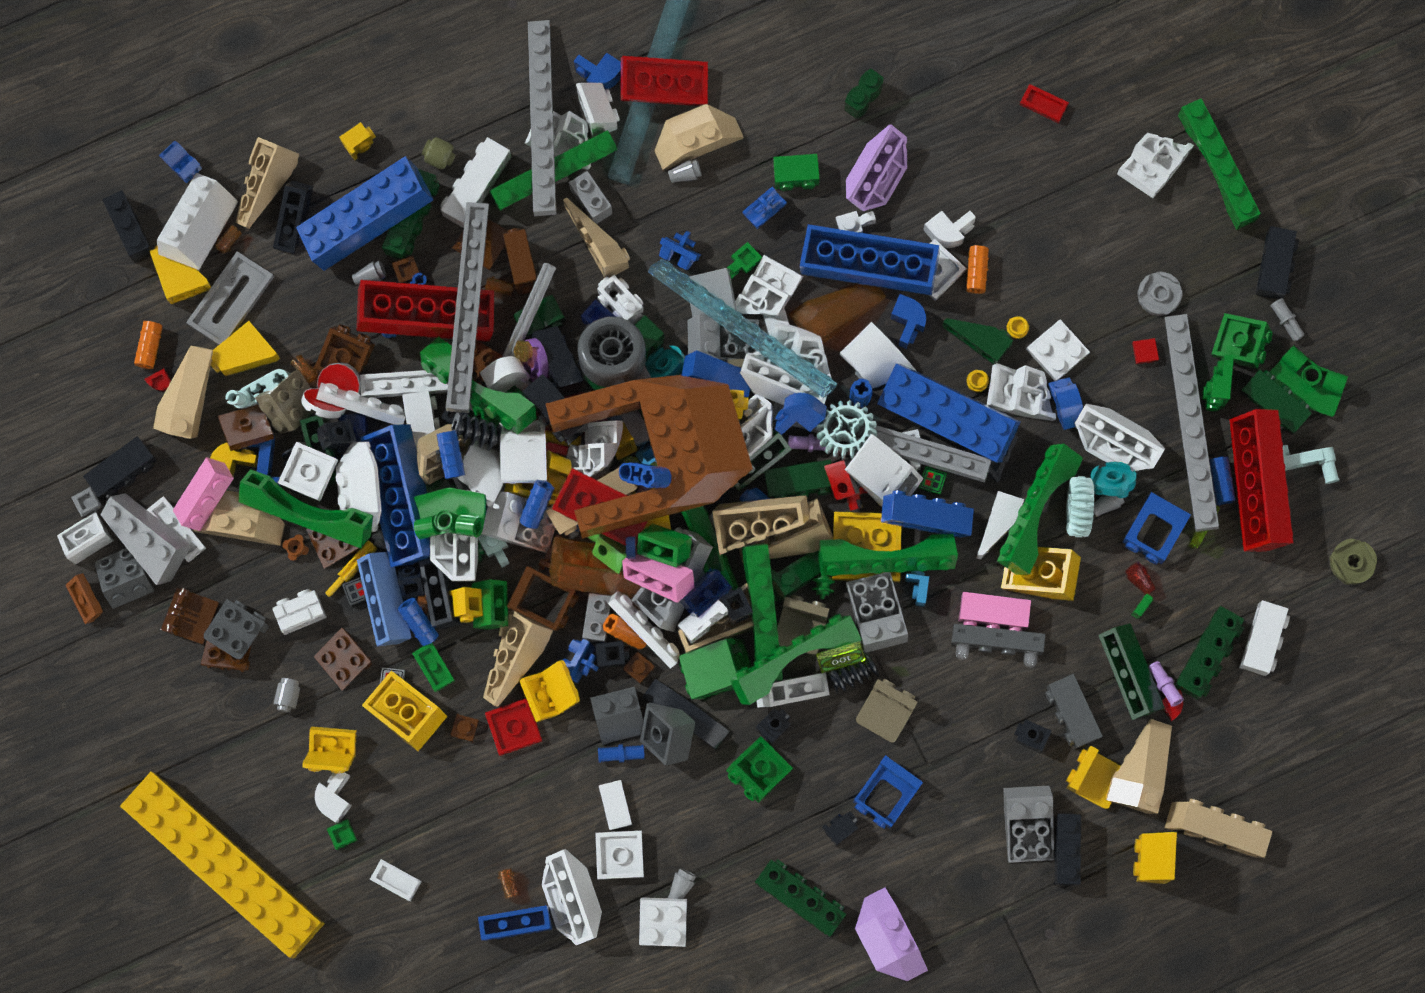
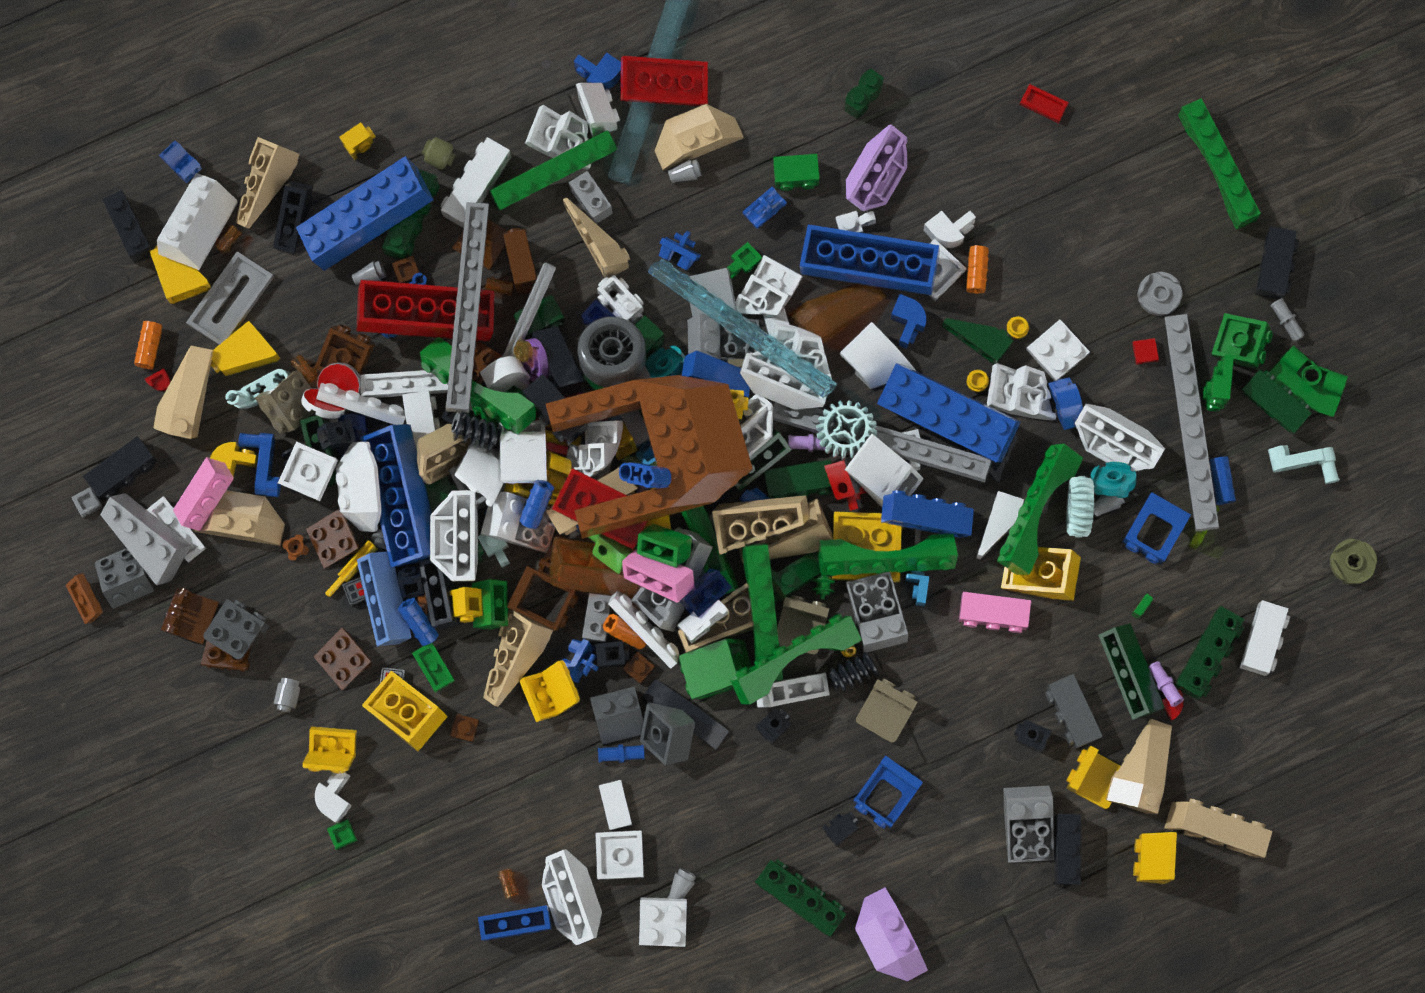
white slope [57,511,114,565] -> none
yellow brick [120,771,325,959] -> none
reddish brown plate [218,405,274,451] -> none
green arch [238,469,373,548] -> none
white brick [272,589,327,635] -> none
white tile [370,859,422,902] -> none
green panel [414,488,486,540] -> none
blue axle [436,430,465,479] -> none
red tile [485,699,542,756] -> none
light grey plate [528,20,556,216] -> none
dark blue tile [626,536,636,559] -> none
black brick [720,587,753,626] -> none
green plate [726,736,793,803] -> none
blue brick [775,393,827,435] -> none
clear neon green tile [816,641,865,673] -> none
blue axle [849,379,872,408] -> none
green tile [918,466,947,496] -> none
dark grey piece [951,624,1045,668] -> none
white slope [1117,133,1194,198] -> none
clear red cone [1124,561,1156,595] -> none
red brick [1229,409,1293,552] -> none

